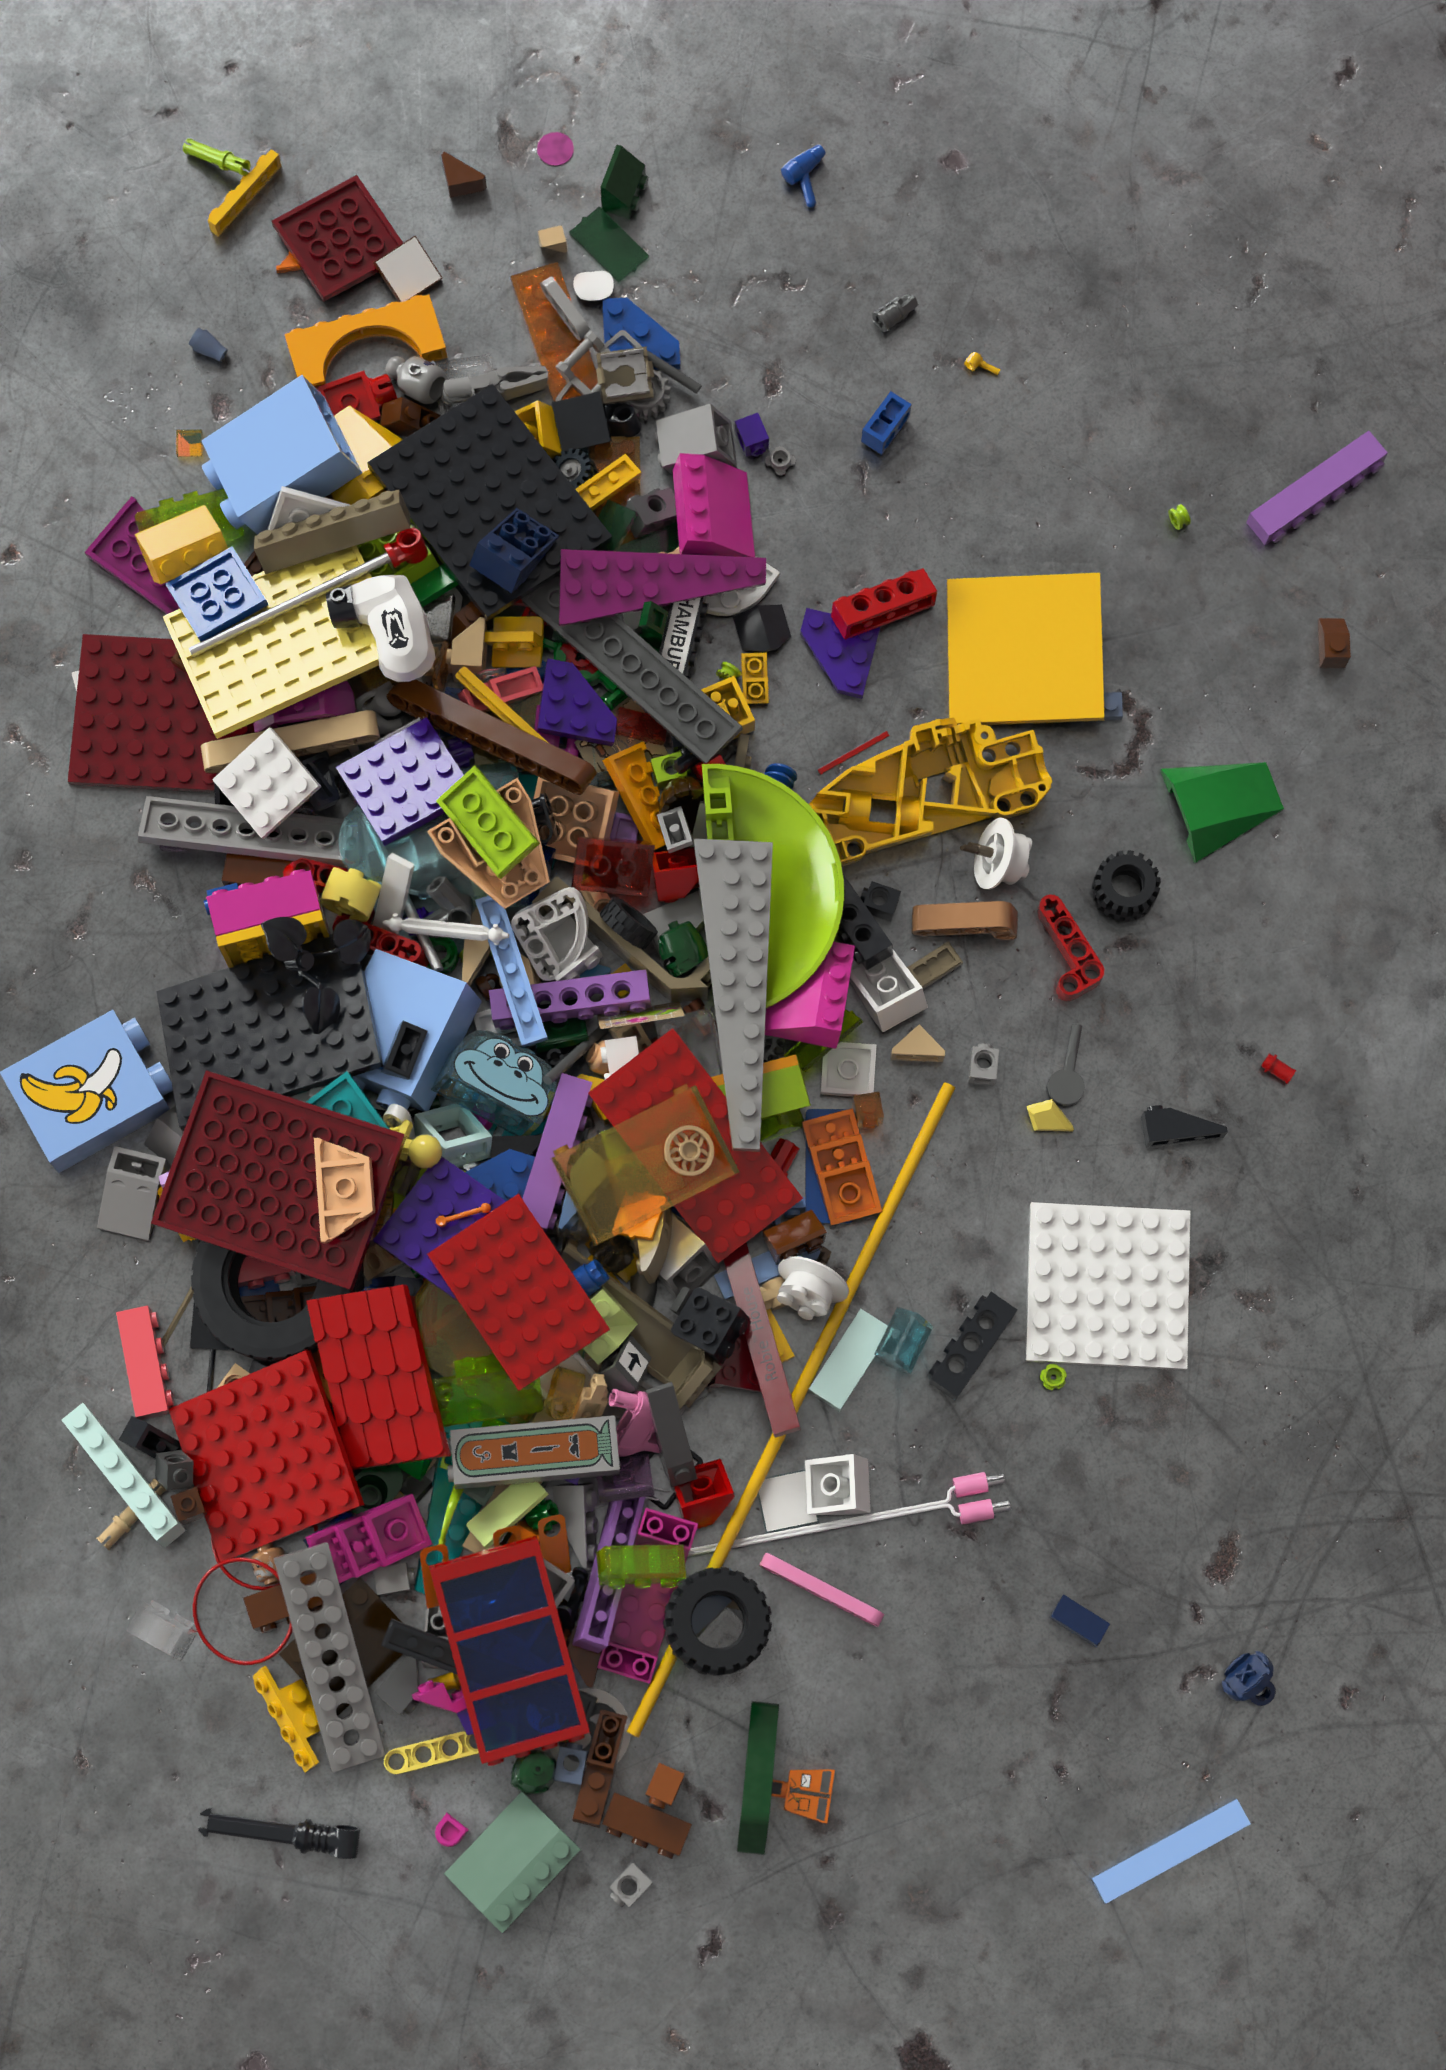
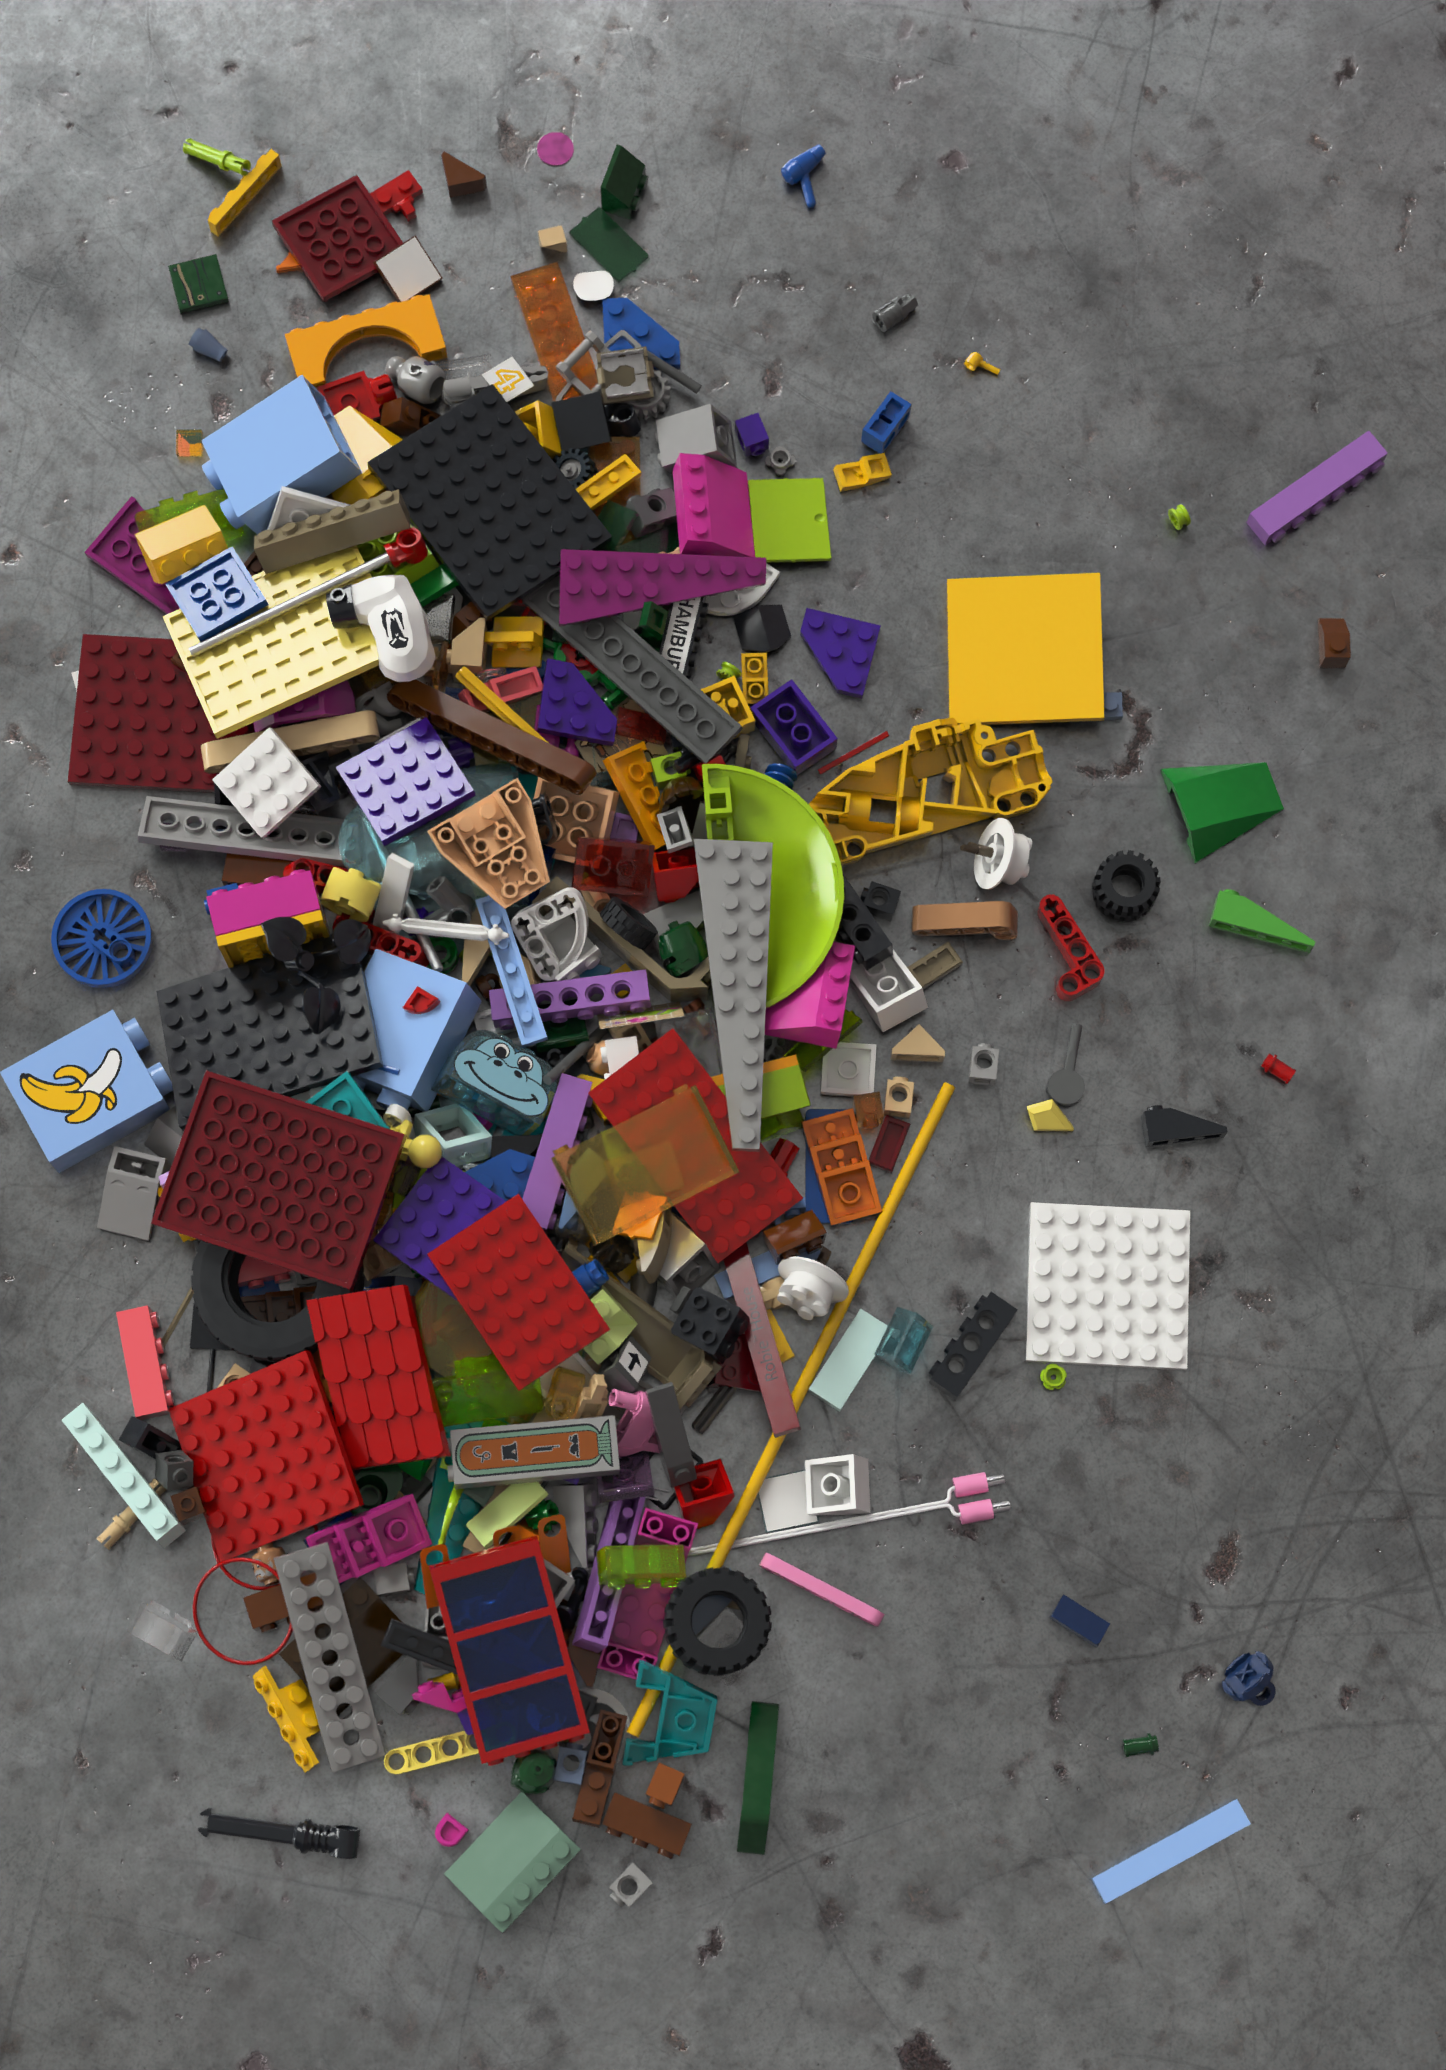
light nougat wing [314,1138,375,1244] -> none
black slope [381,1020,427,1080] -> none
lime tile [436,765,540,879] -> none
orange hinge [436,1203,491,1227] -> none
dark blue slope [469,508,559,593] -> none
light grey beam [540,277,590,341] -> none
tan wheel [664,1125,714,1176] -> none
orange torso [771,1769,835,1824] -> none
red brick [831,568,938,640] -> none
none -> blue piece [51,889,152,988]
none -> dark green tile [168,254,229,314]
none -> red hinge [370,170,423,222]
none -> red tile [402,986,441,1014]
none -> white sticker [482,357,534,402]
none -> teal wing [622,1660,718,1766]
none -> dark grey axle [692,1386,738,1434]
none -> lime piece [748,478,831,563]
none -> dark purple brick [750,679,838,775]
none -> yellow slope [833,453,892,492]
none -> dark red tile [869,1115,911,1174]
none -> tan brick [883,1077,914,1119]
none -> dark green pin [1123,1733,1159,1757]
none -> bright green slope [1209,889,1315,953]

